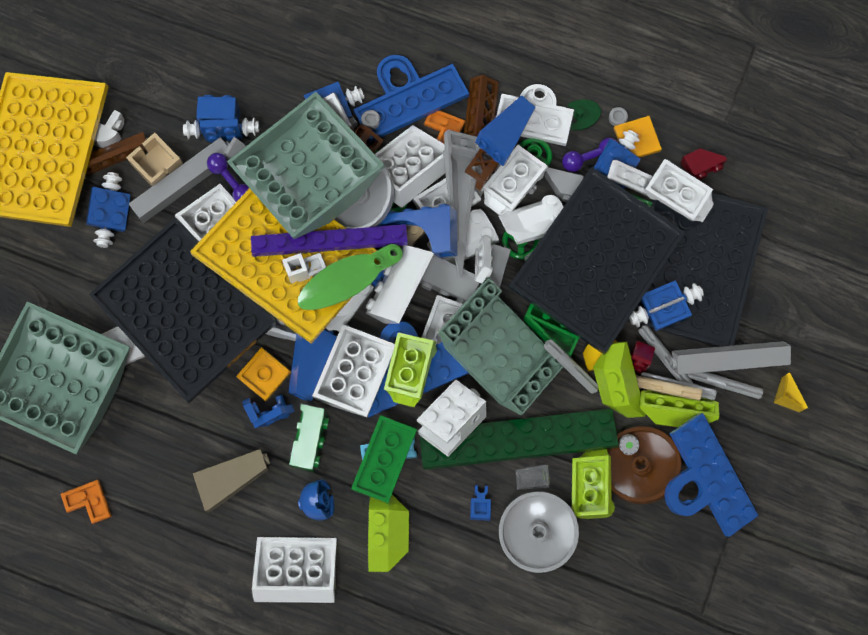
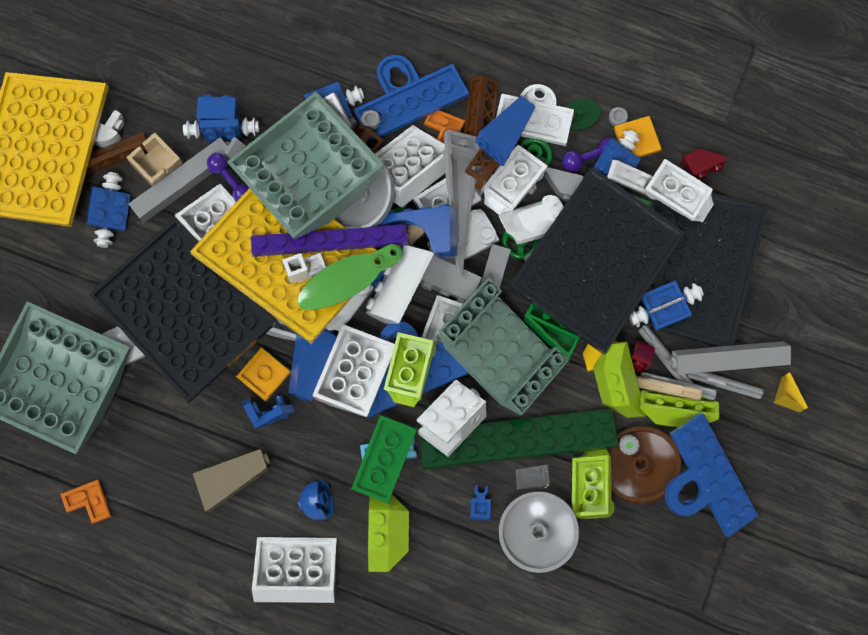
wedge [289,404,330,472] -> none
white plate [475,235,493,283] -> none
light grey axle [544,339,598,394] -> none

